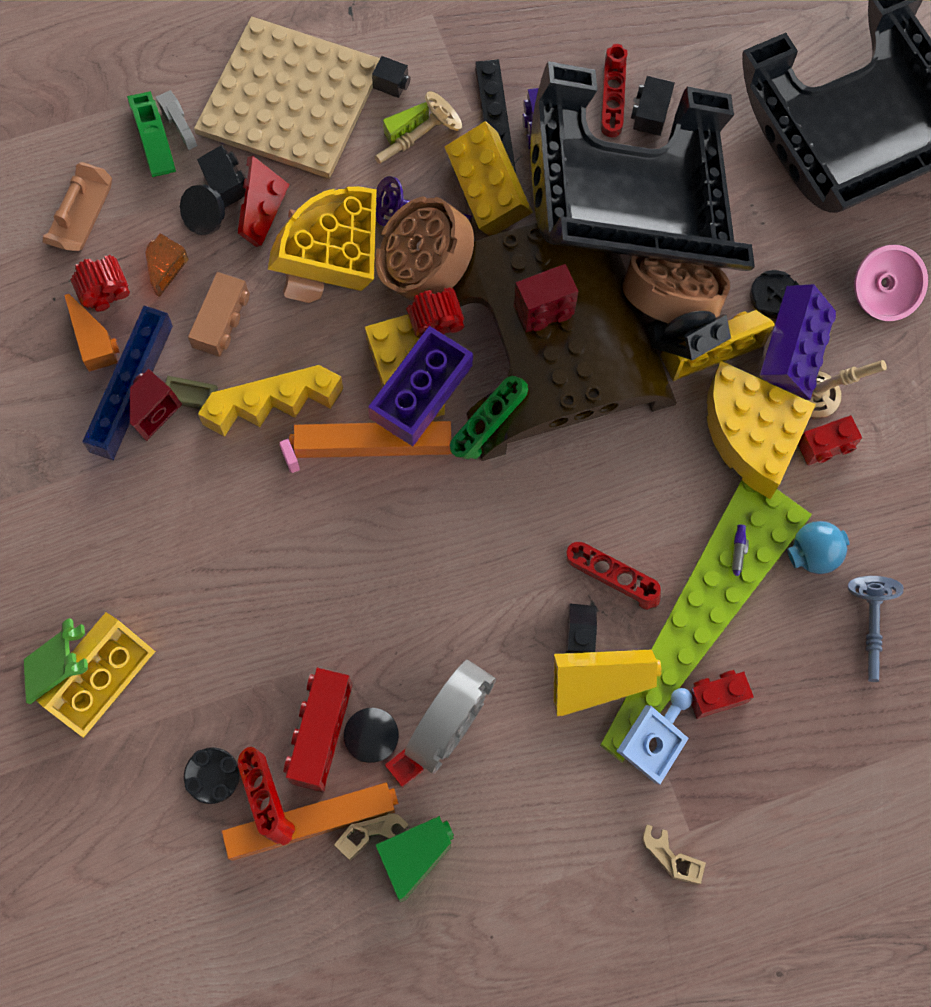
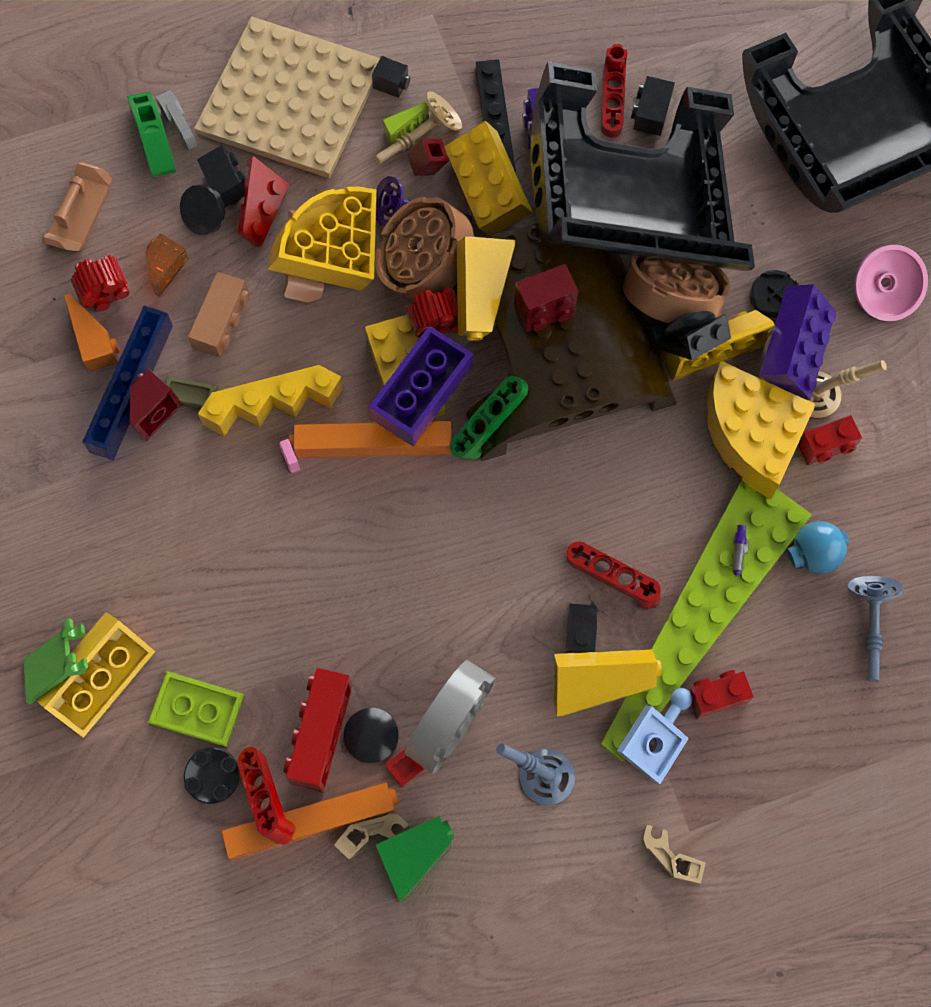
none -> lime tile [148,671,245,748]
none -> dark red brick [407,139,449,176]
none -> yellow slope [457,236,515,341]
none -> sand blue dish [496,743,575,805]

